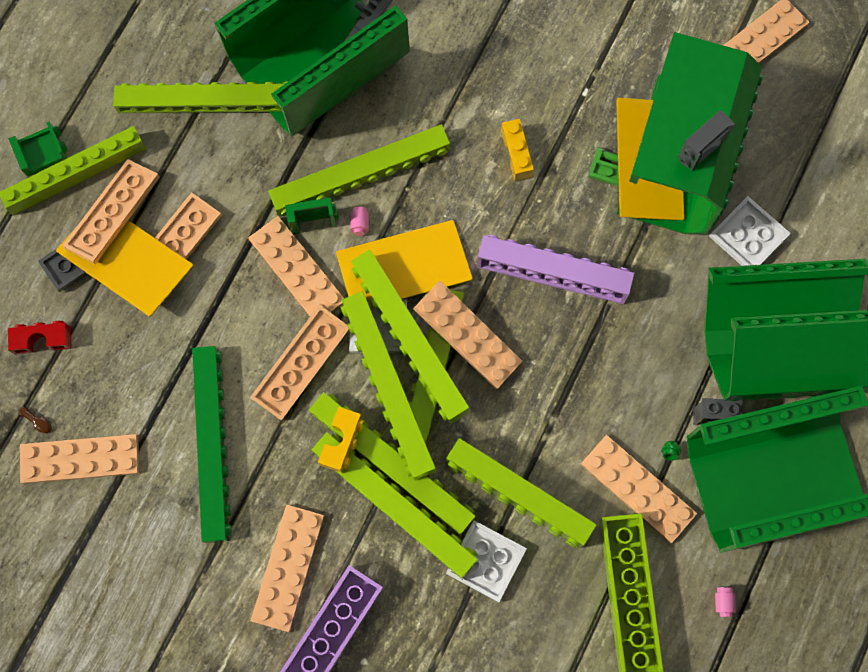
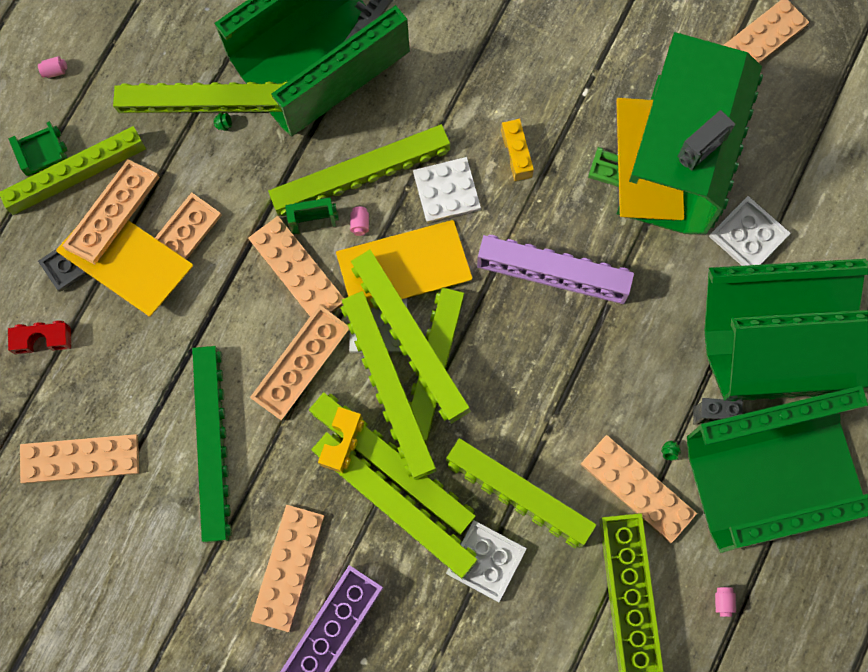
reddish brown piece [19,407,52,433] -> none
light nougat plate [413,281,522,389] -> none
none -> bright pink brick [38,56,67,78]
none -> green plate [213,112,232,131]
none -> white plate [413,157,481,224]

